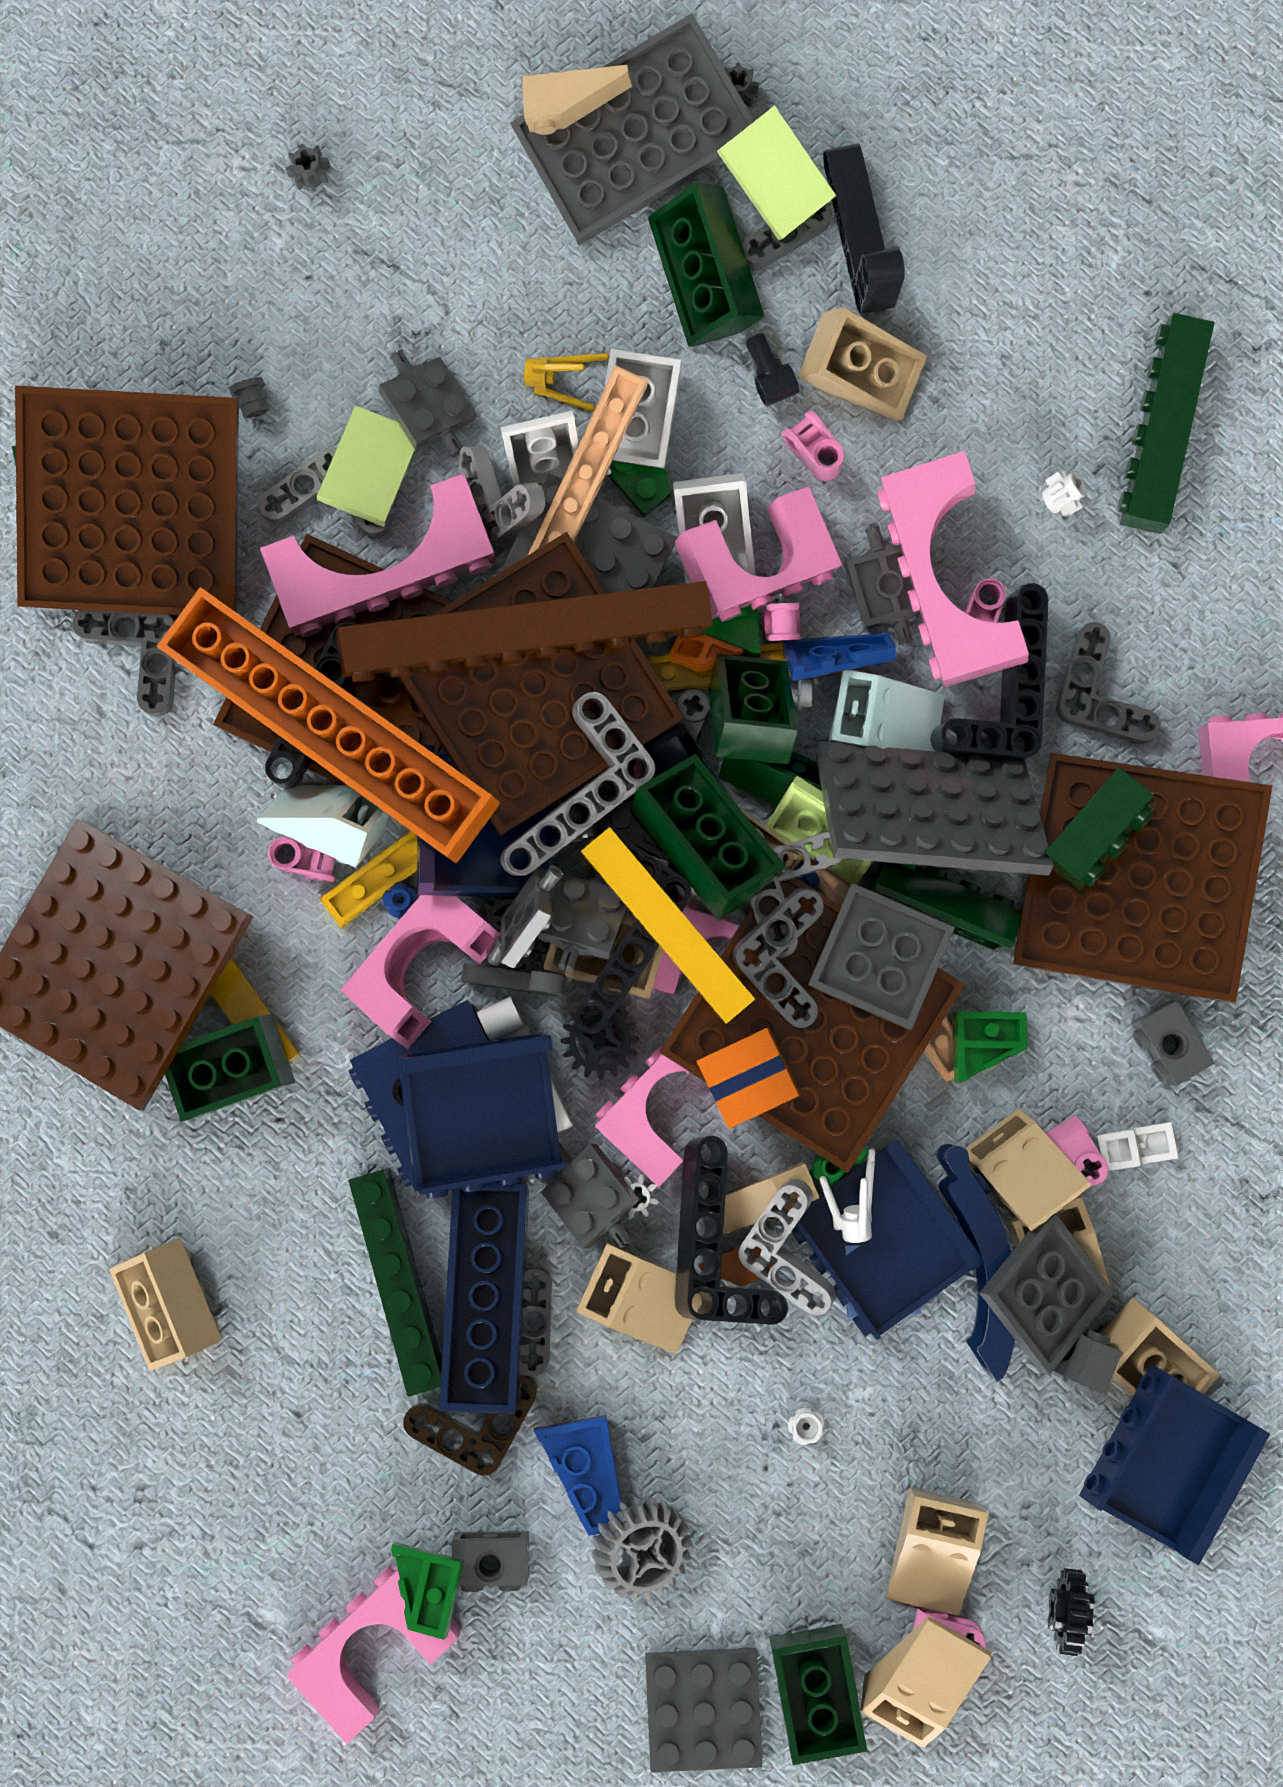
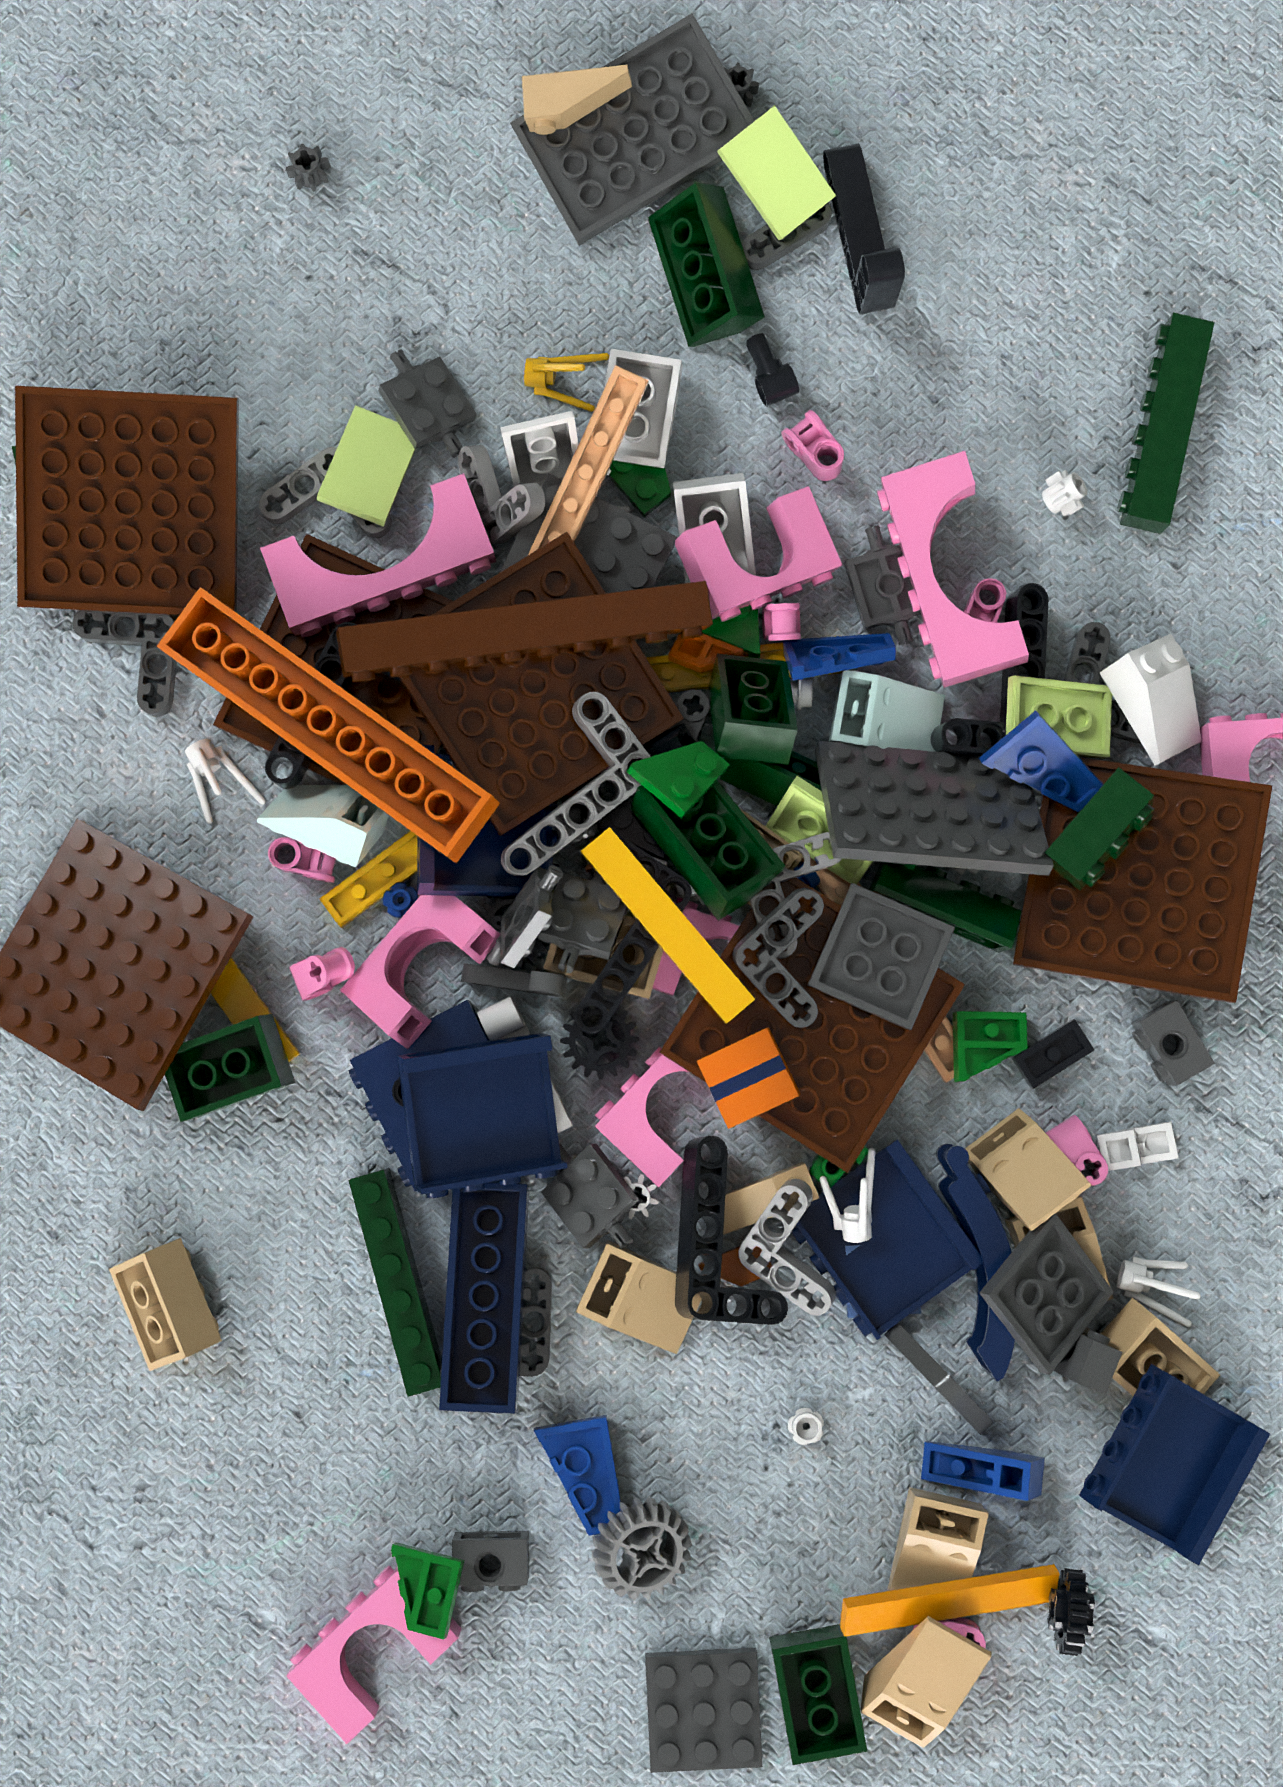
dark grey piece [229,377,269,419] -> none
dark brown beam [403,1376,537,1476] -> none
tan slope [797,307,927,421] -> none
none -> white plant [185,739,266,824]
none -> bright pink piece [289,947,355,1001]
none -> green wing [627,741,730,819]
none -> light orange tile [840,1564,1060,1637]
none -> dark grey beam [884,1323,994,1435]
none -> blue slope [921,1441,1045,1501]
none -> blue wing [979,710,1103,812]
none -> yellowish green tile [1006,675,1112,759]
none -> black plate [1012,1019,1094,1089]
none -> white slope [1100,634,1202,766]
none -> white plant [1117,1256,1201,1327]

